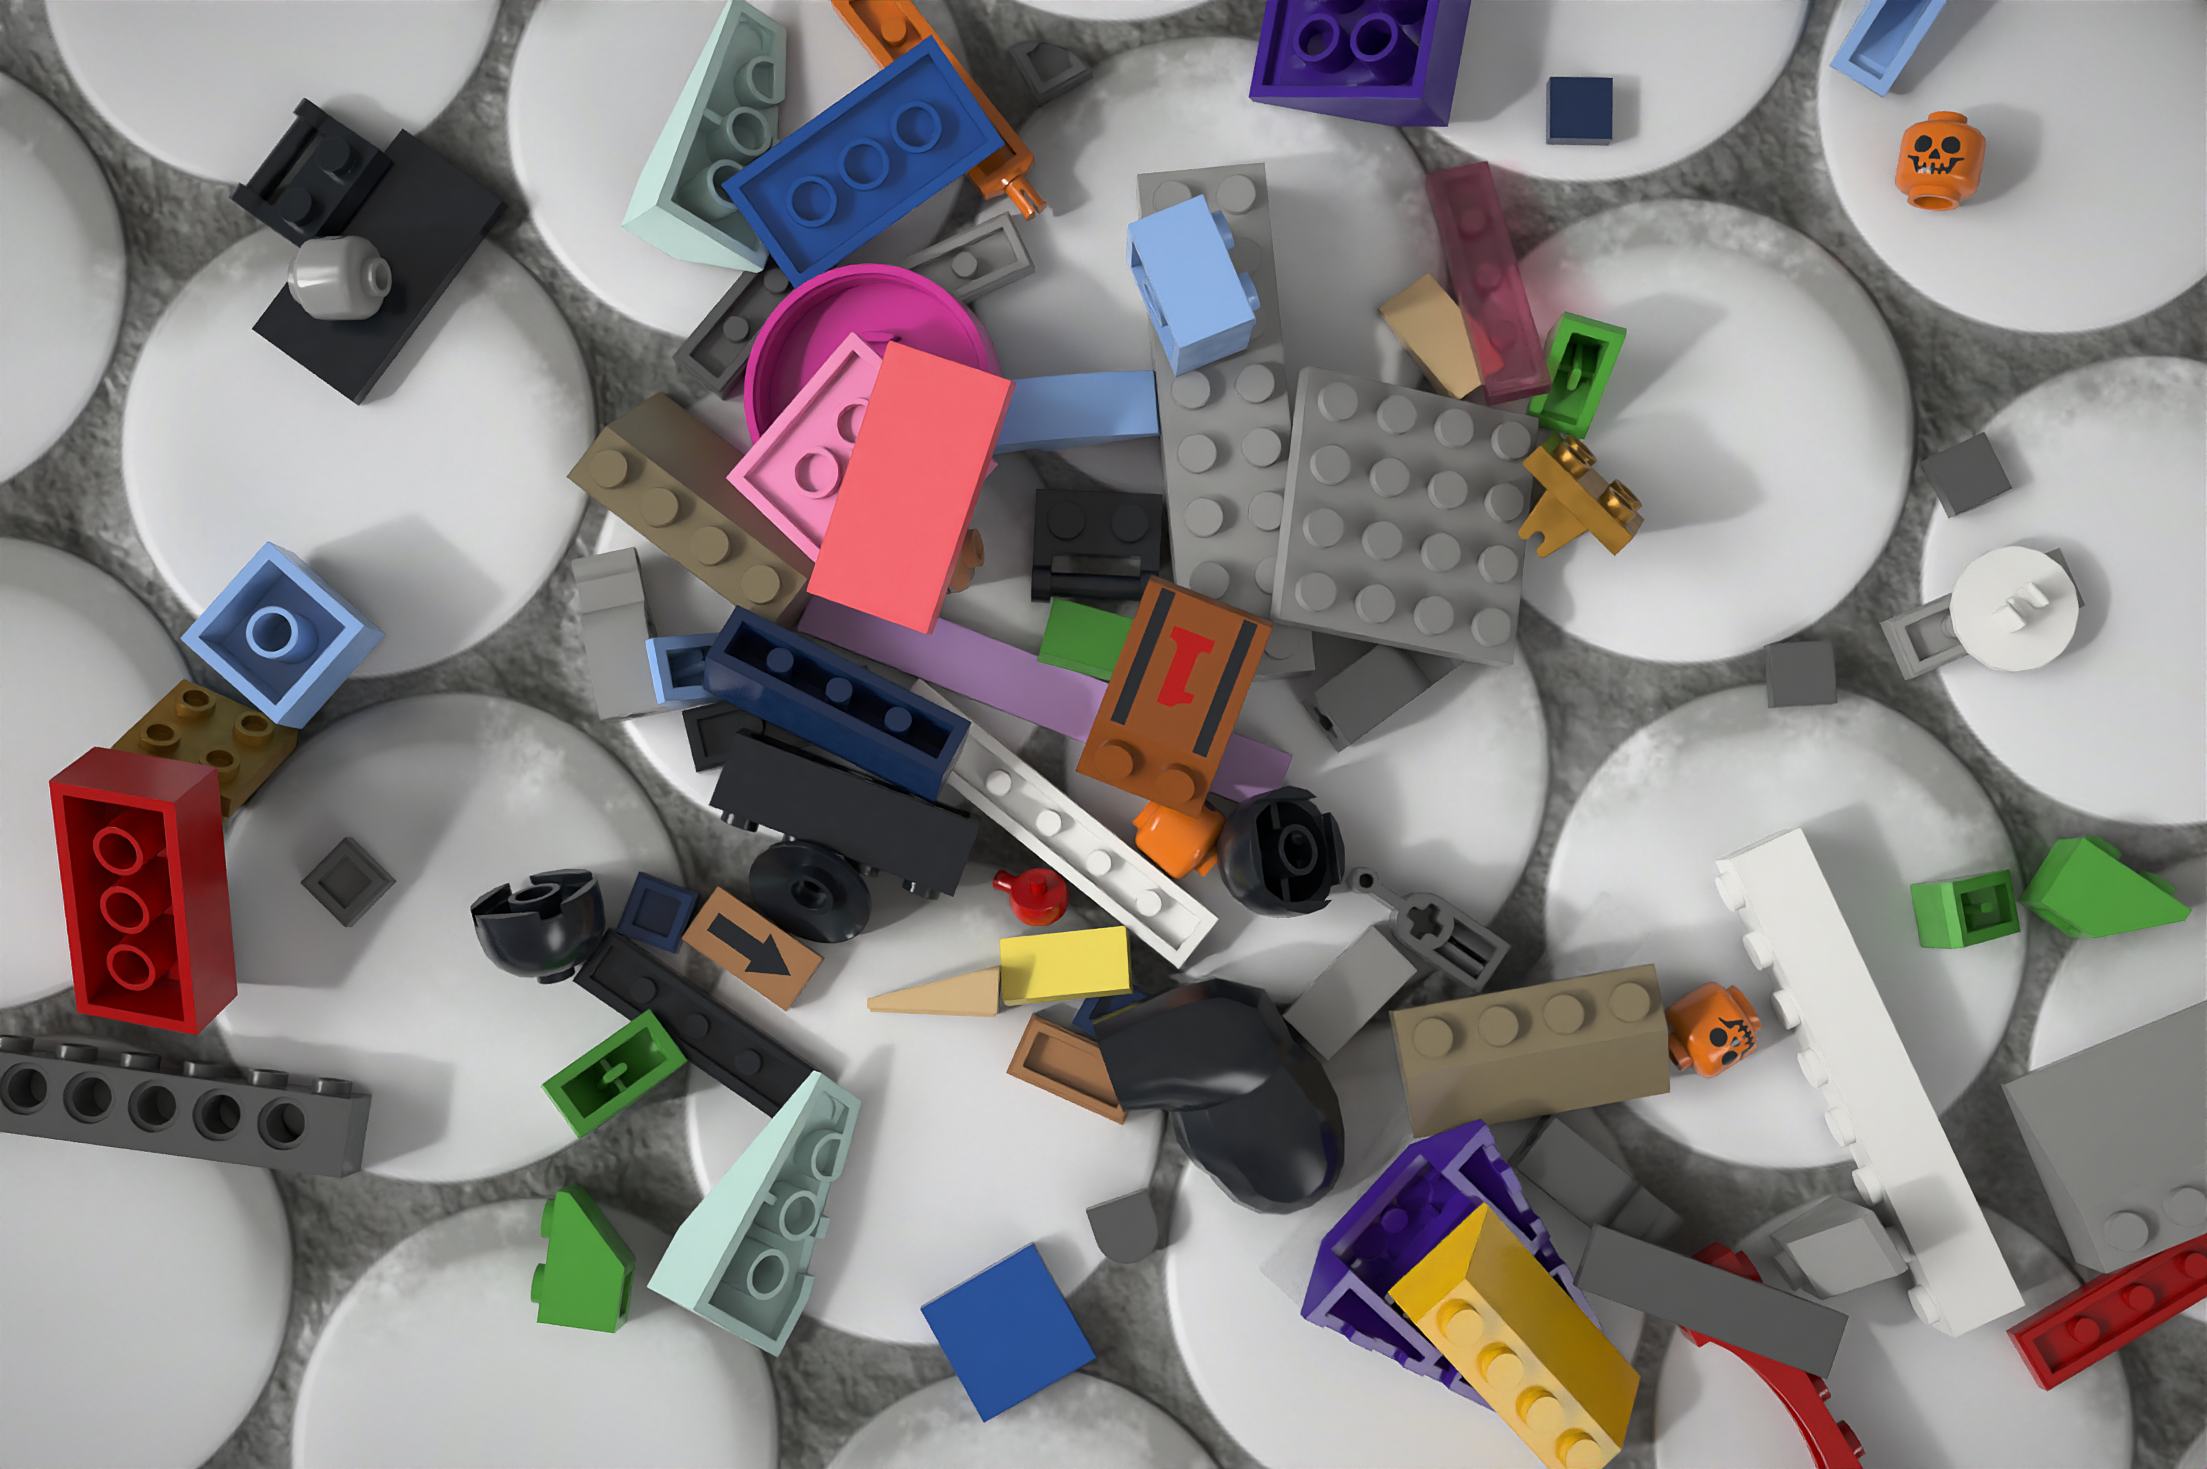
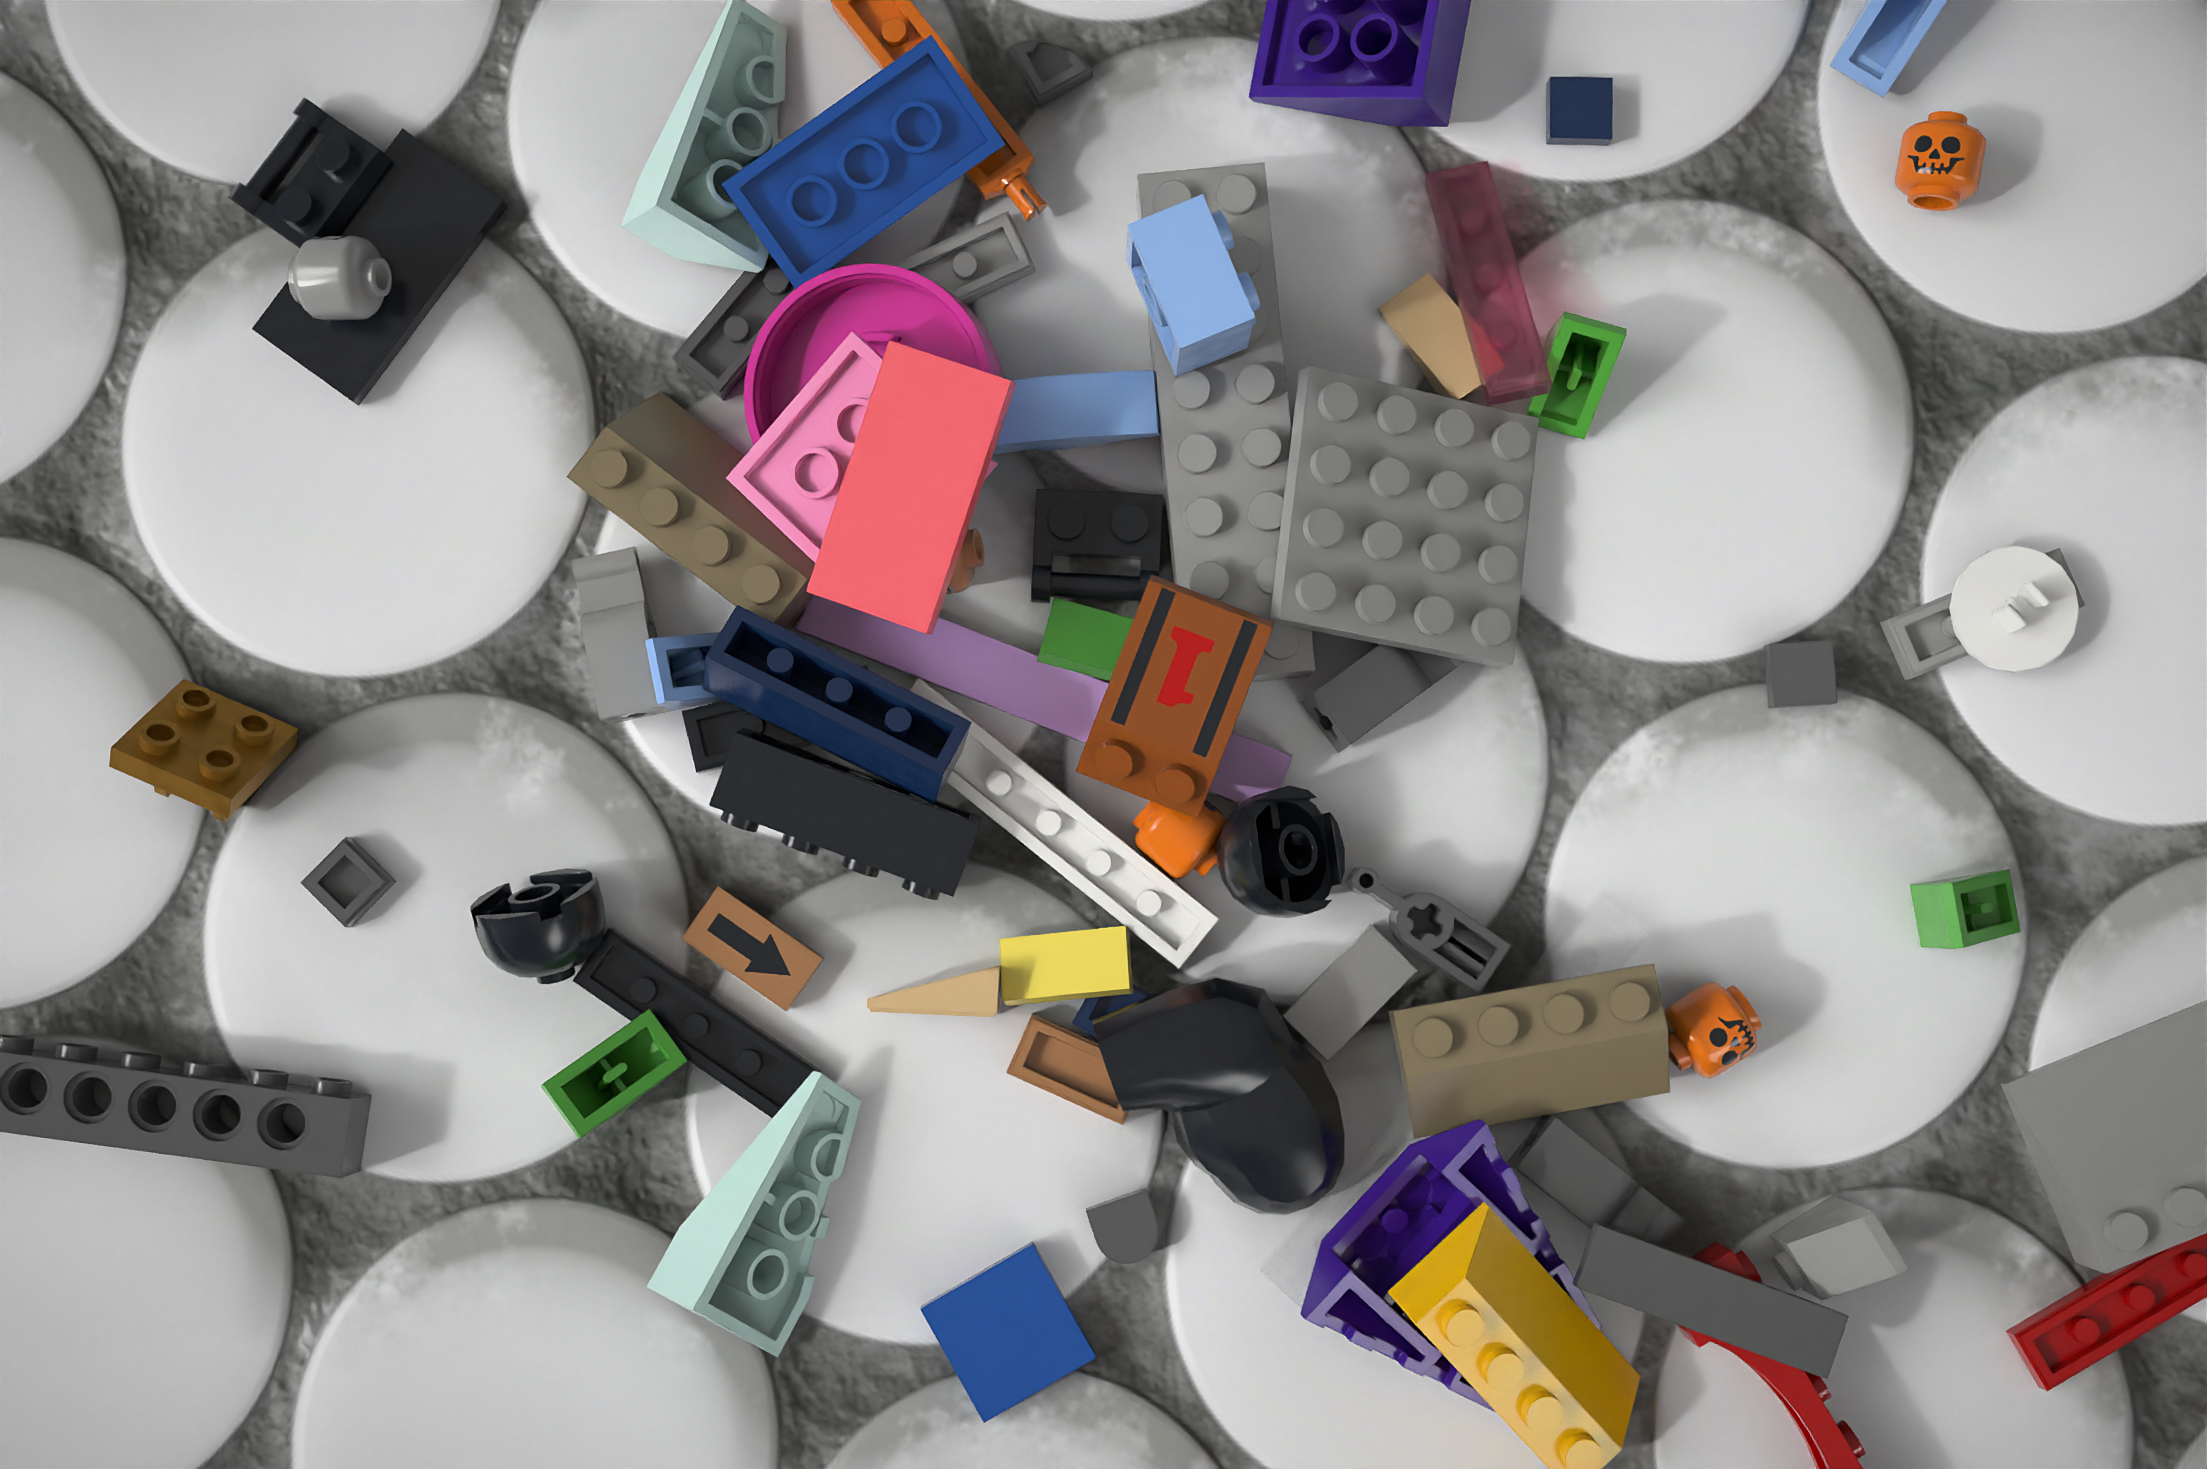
red brick [49,746,238,1035] -> none
light blue brick [180,541,386,729] -> none
bright green slope [531,1184,636,1333] -> none
dark blue tile [615,872,702,954] -> none
black dish [749,841,872,943] -> none
red piece [993,868,1069,927] -> none
pearl gold plate [1518,431,1645,558] -> none
white brick [1715,827,2025,1338] -> none
dark grey tile [1921,432,2012,518] -> none
bright green slope [2017,835,2192,938] -> none

